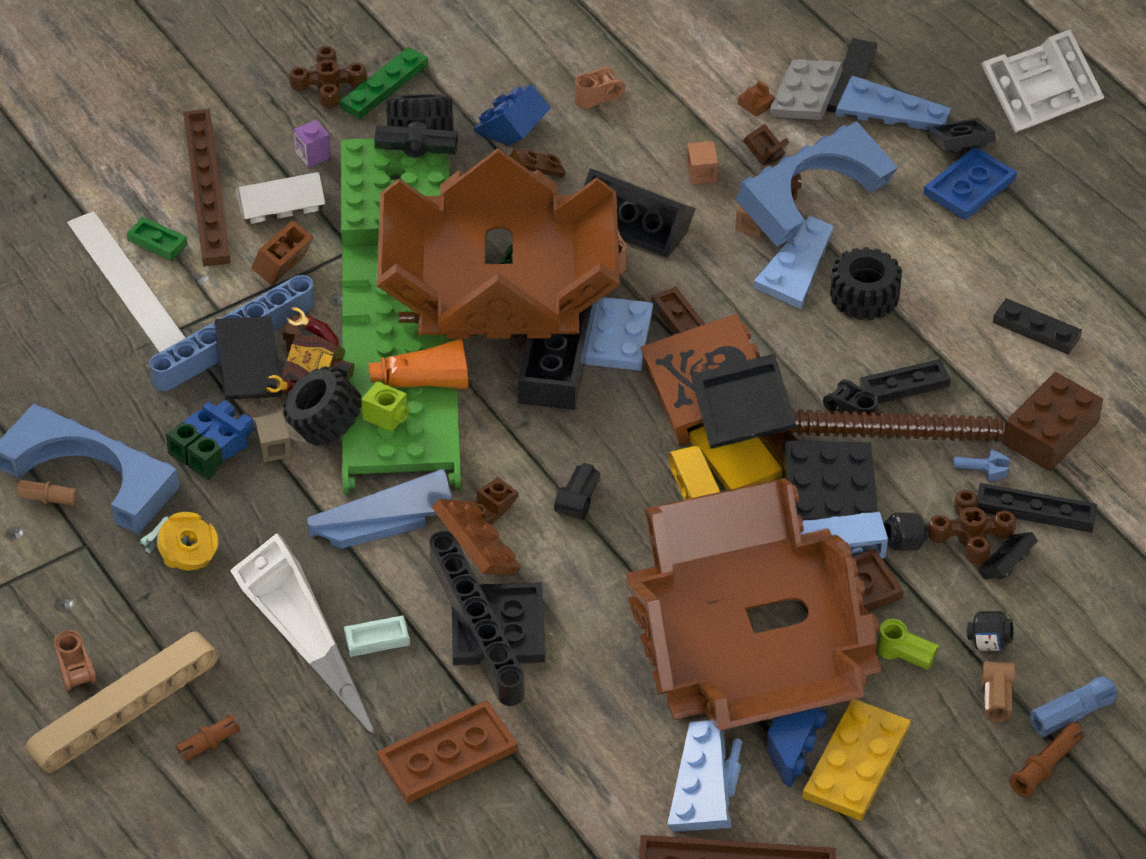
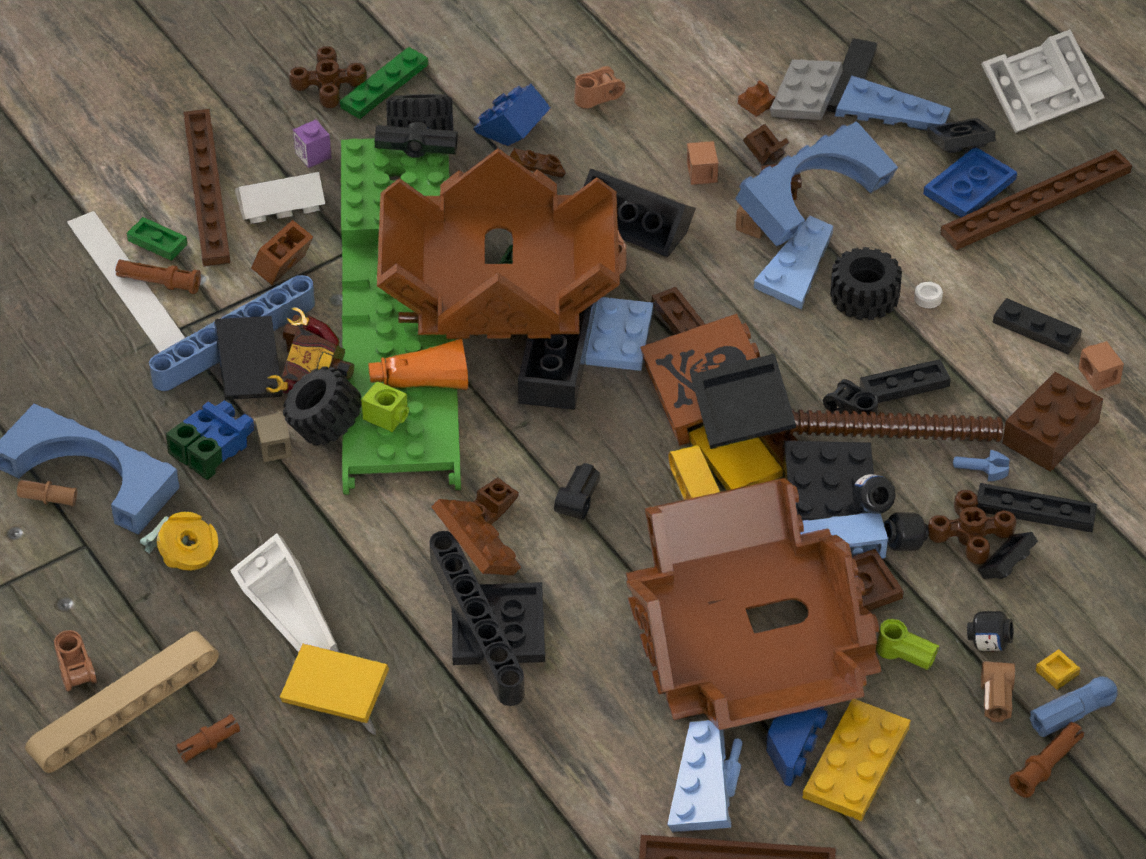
medium blue wedge [307,469,452,549] -> none
light aqua tile [344,615,410,657] -> none
dark orange plate [376,700,518,804] -> none
none -> dark orange pin [115,259,201,294]
none -> yellow tile [280,644,389,723]
none -> black head [852,474,896,514]
none -> white tile [914,282,943,308]
none -> reddish brown plate [940,149,1132,250]
none -> yellow tile [1035,649,1080,690]
none -> nougat brick [1078,341,1124,392]

